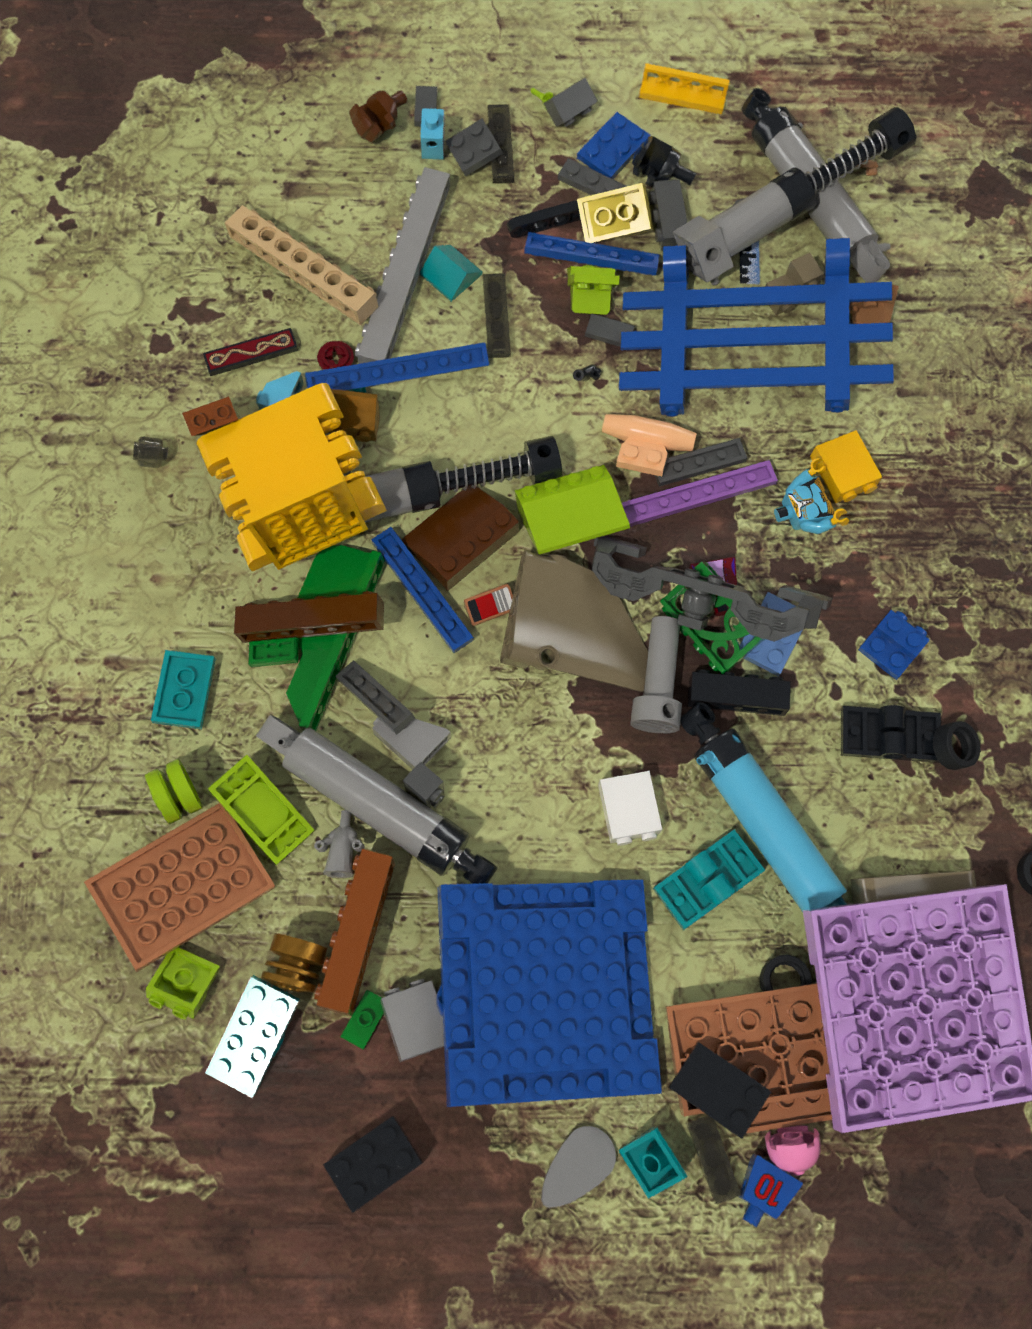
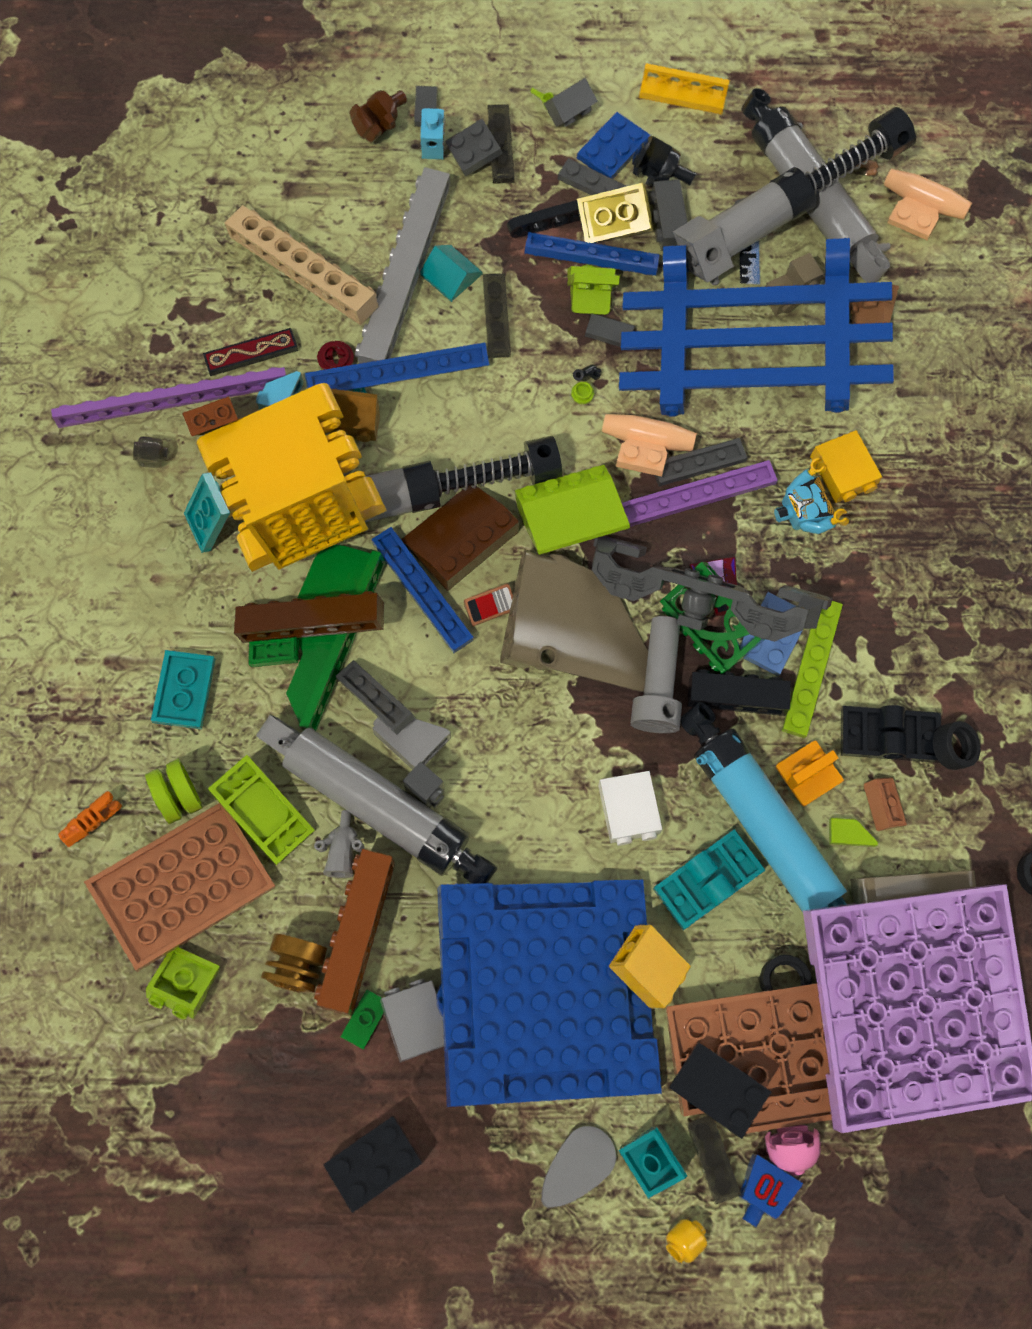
plate [205,975,300,1098] -> none
blue plate [858,610,930,680] -> none
none -> medium lavender plate [51,367,286,428]
none -> orange hinge [58,791,122,847]
none -> teal plate [184,472,230,553]
none -> lime plate [571,382,594,404]
none -> yellow brick [609,925,691,1008]
none -> yellow head [666,1219,707,1263]
none -> light orange bracket [776,740,844,806]
none -> lime plate [781,601,843,738]
none -> lime tile [829,818,878,847]
none -> nougat slope [864,777,907,831]
none -> light nougat plate [884,169,972,240]

